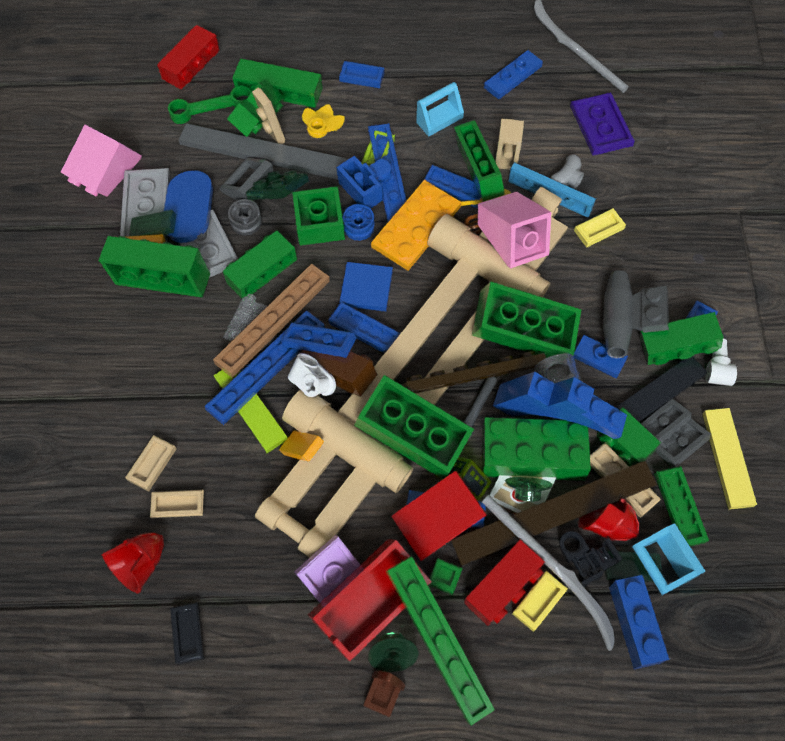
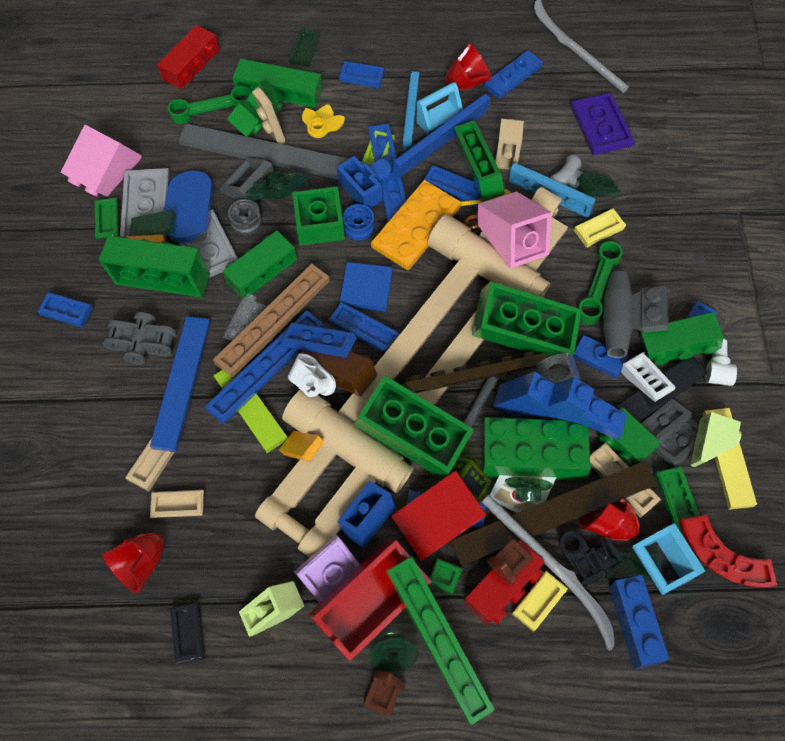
none -> blue plate [37,292,93,328]
none -> green tile [95,197,119,239]
none -> dark grey axle [102,312,177,365]
none -> blue tile [150,316,211,452]
none -> yellowish green slope [239,581,304,637]
none -> clear green tile [289,29,320,67]
none -> blue brick [337,481,396,548]
none -> blue tile [392,94,491,180]
none -> dark azure tile [403,72,419,153]
none -> red helmet [446,42,493,90]
none -> copper tile [487,539,533,585]
none -> clear green tile [577,174,620,197]
none -> green piece [578,241,623,325]
none -> white slope [621,352,676,402]
none -> red tile [678,514,777,587]
none -> yellowish green slope [690,412,741,467]

